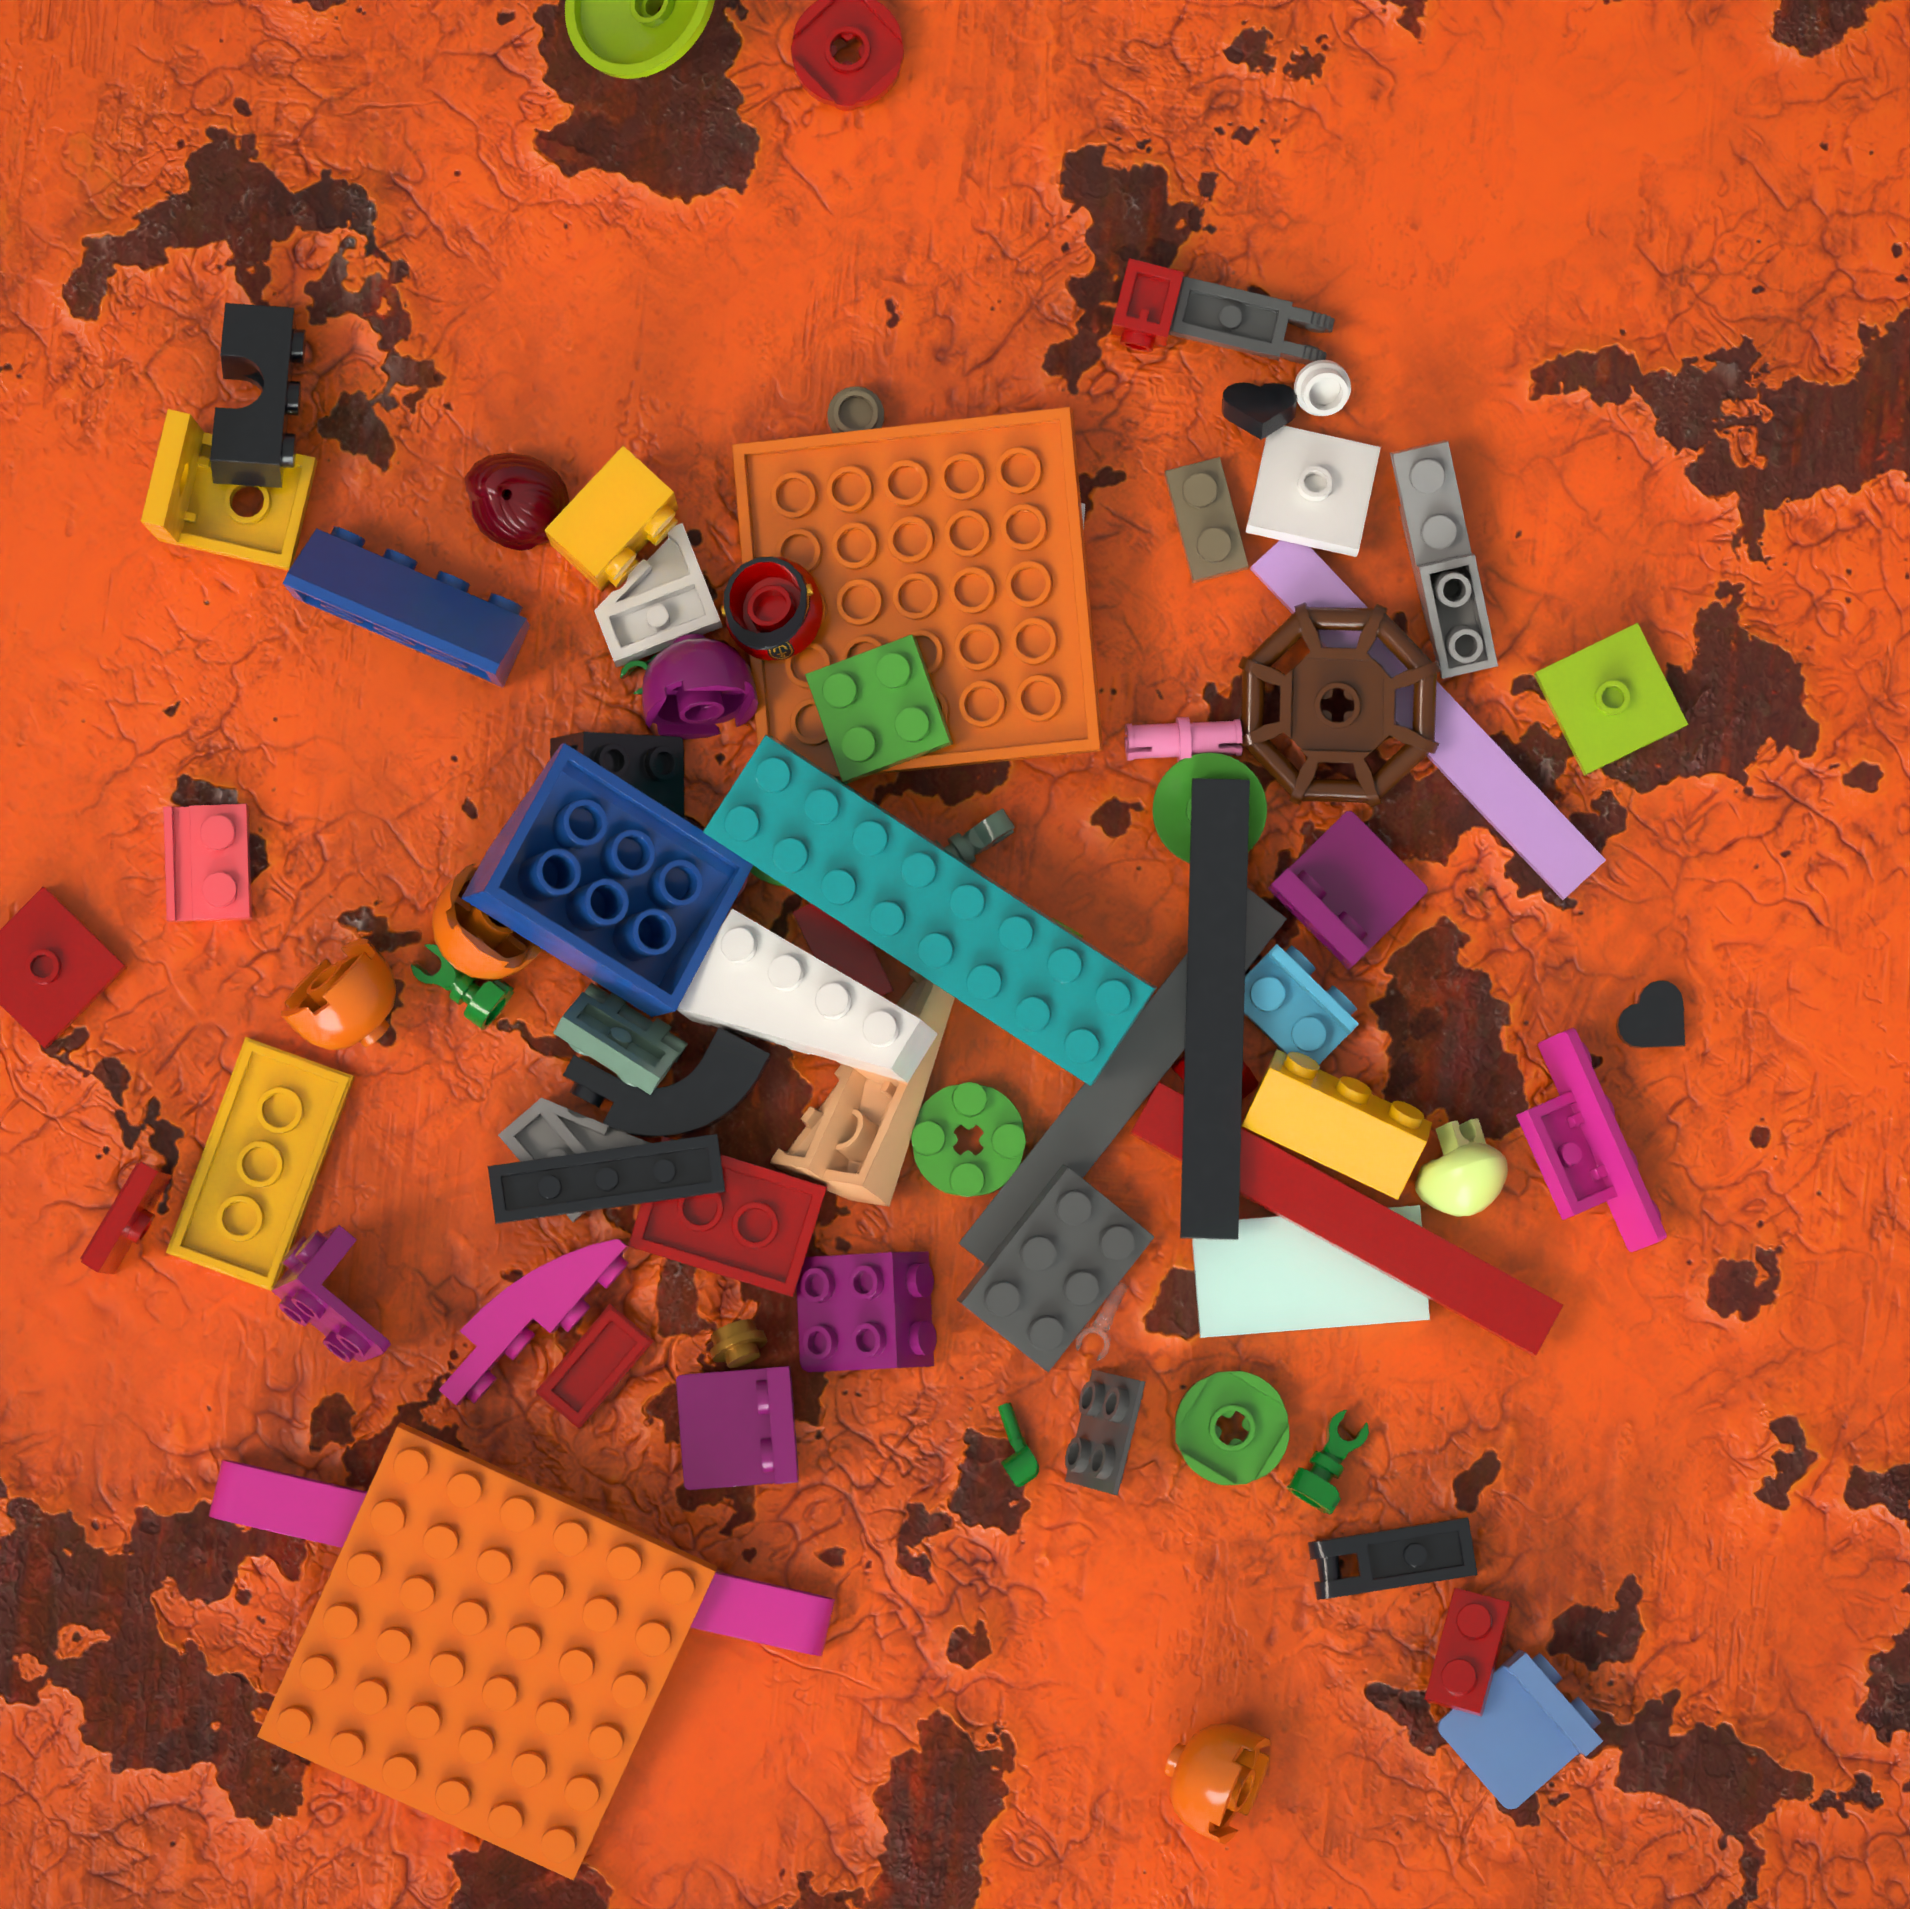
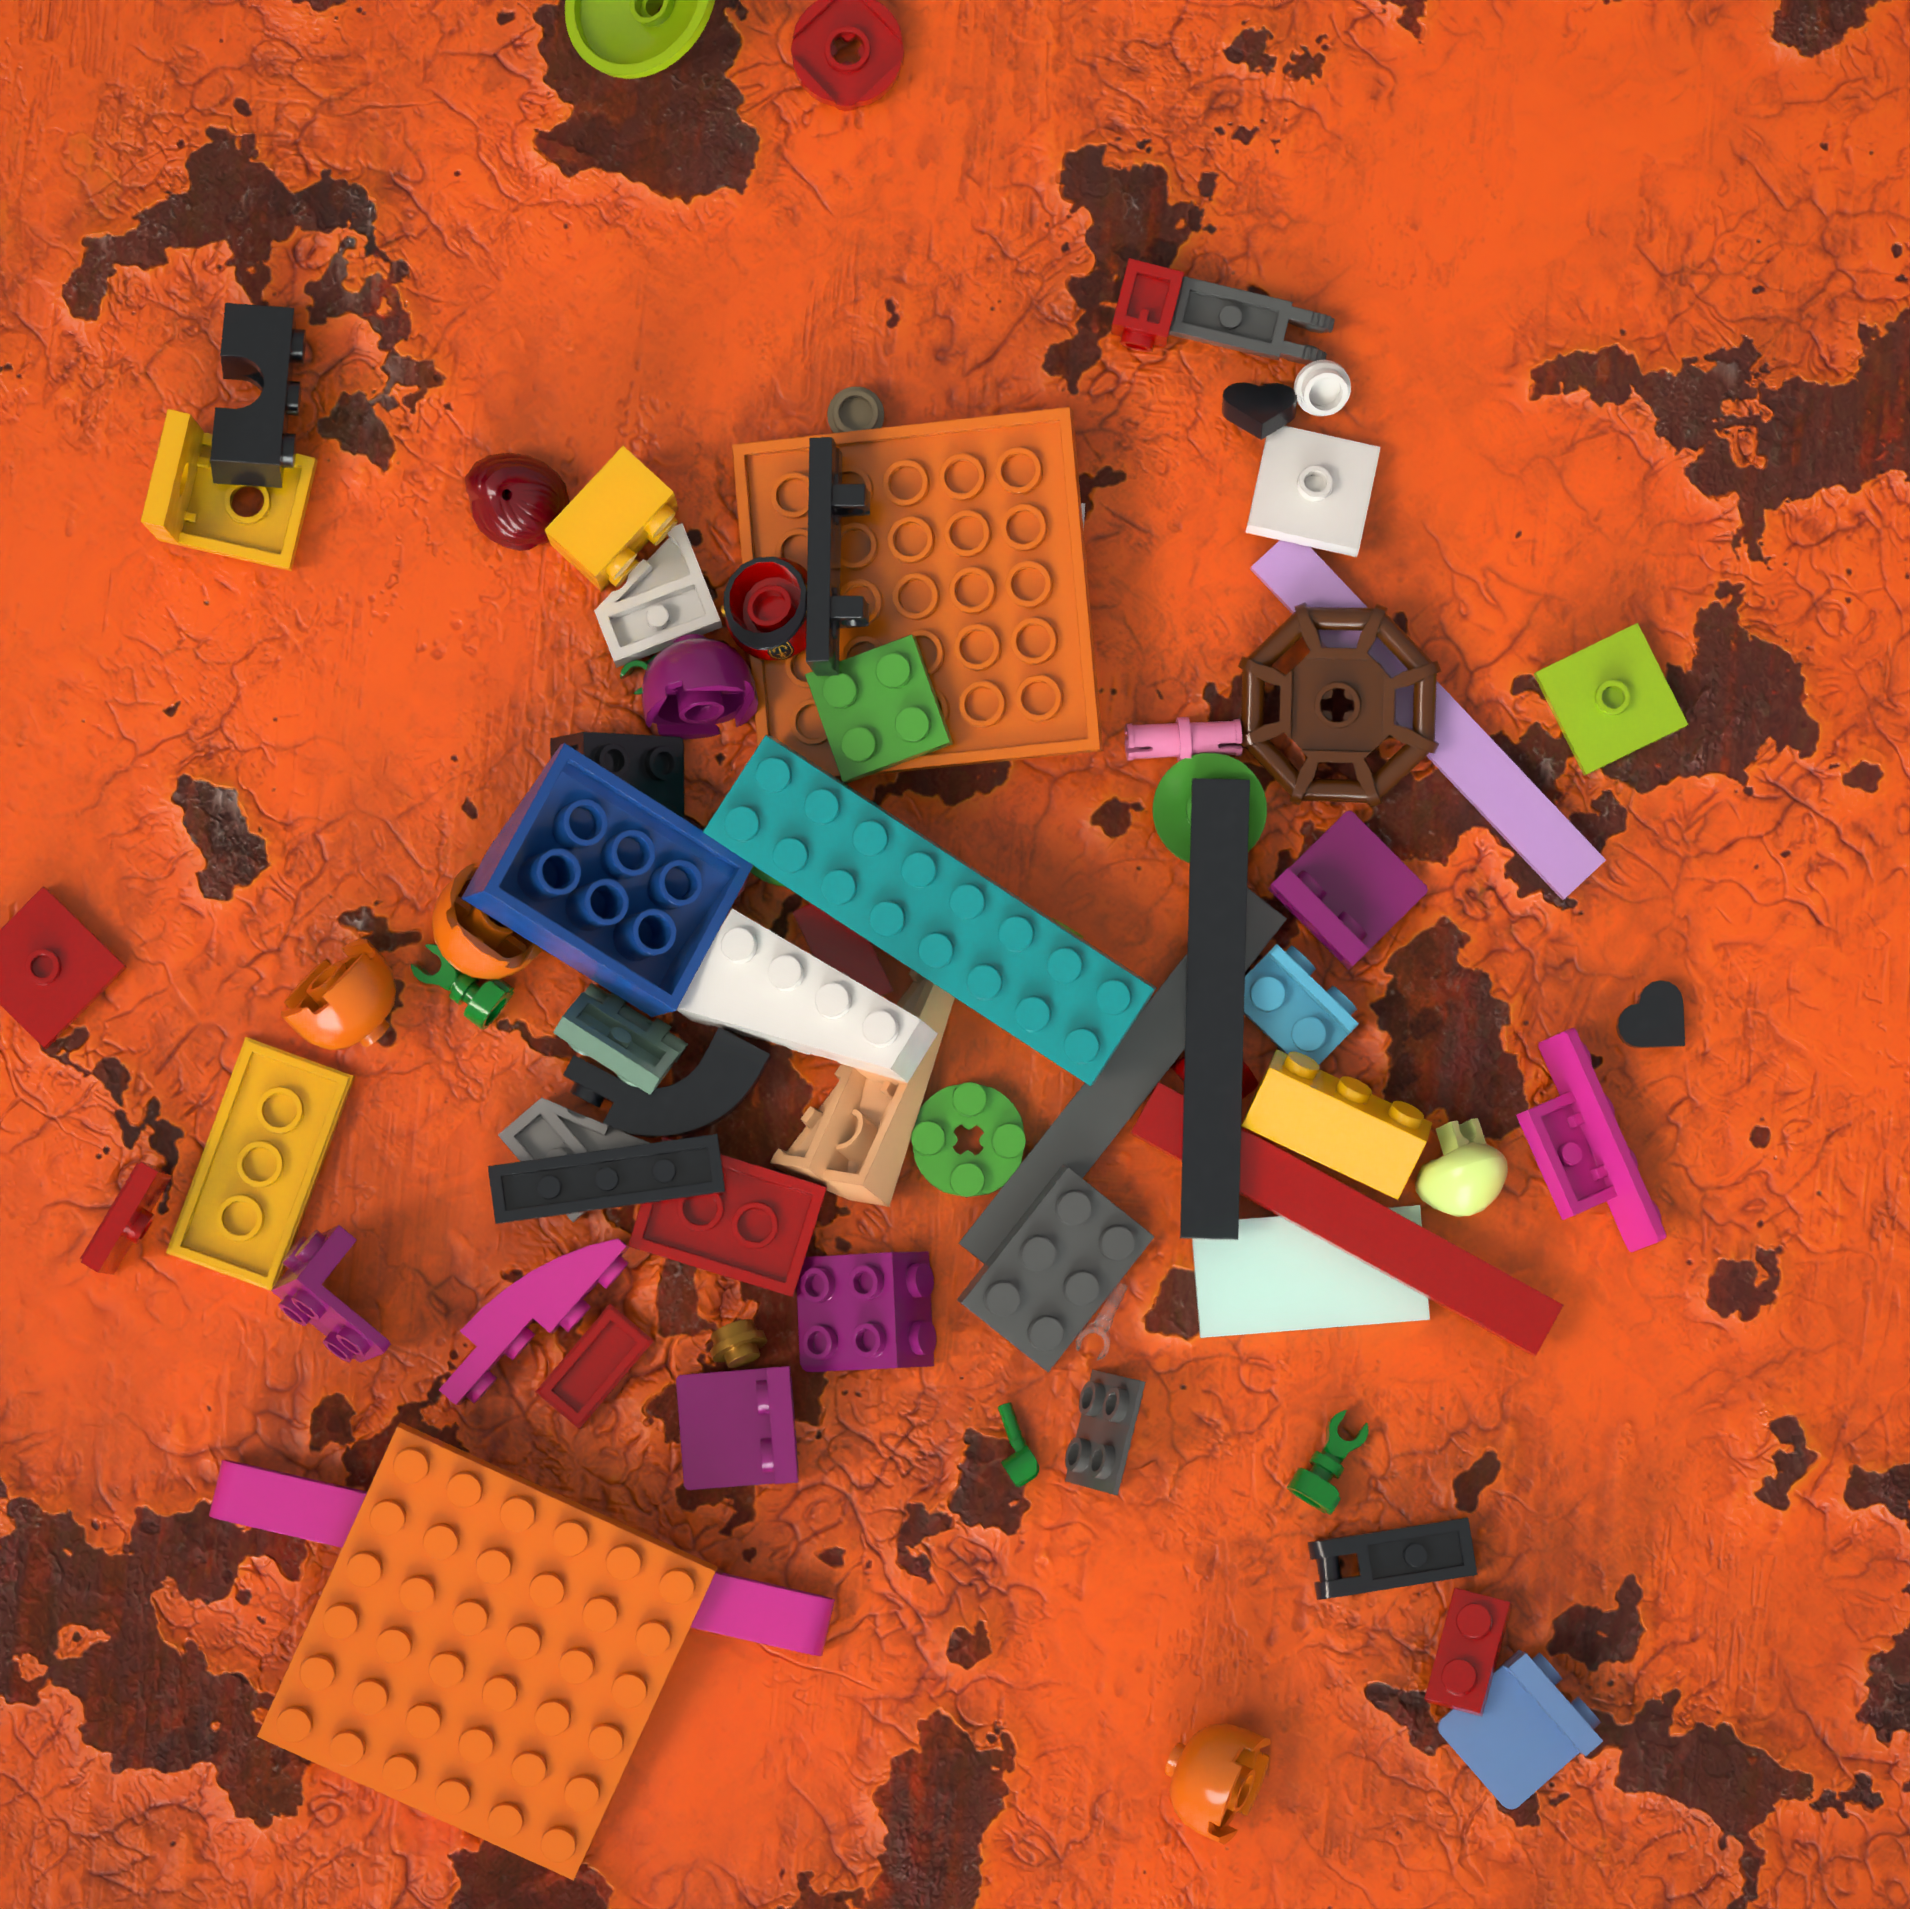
coral plate [163,804,252,922] -> none
blue slope [283,526,530,688] -> none
sand green piece [934,809,1015,865] -> none
dark tan plate [1164,457,1249,583] -> none
bright green plate [1175,1371,1290,1485] -> none
light grey slope [1390,440,1498,679] -> none
none -> black hinge [806,437,871,676]

